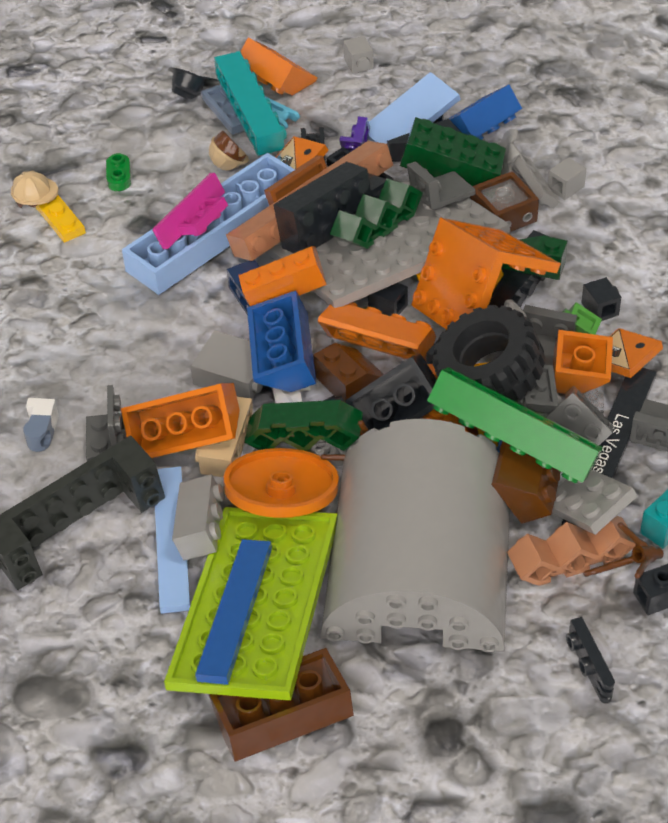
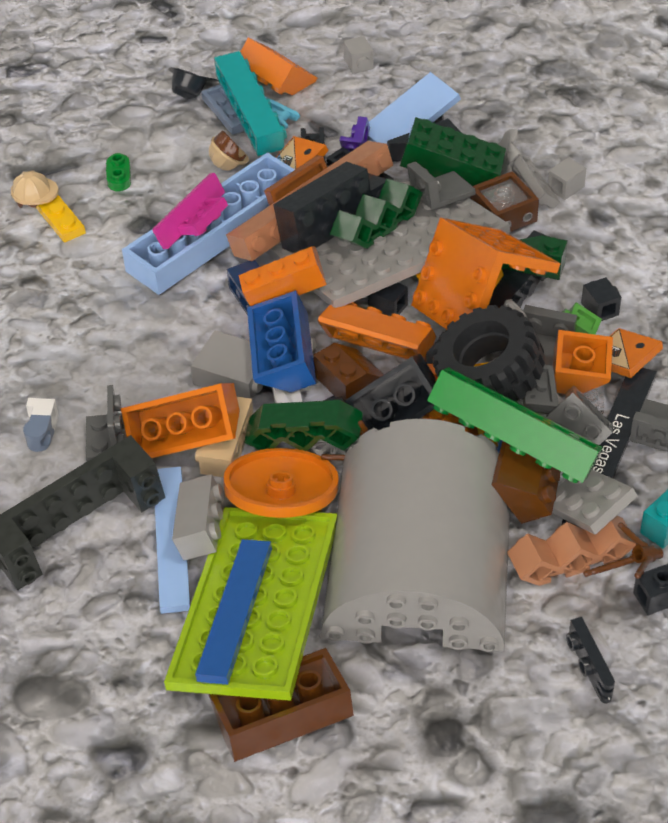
blue slope [449,84,522,140] -> none

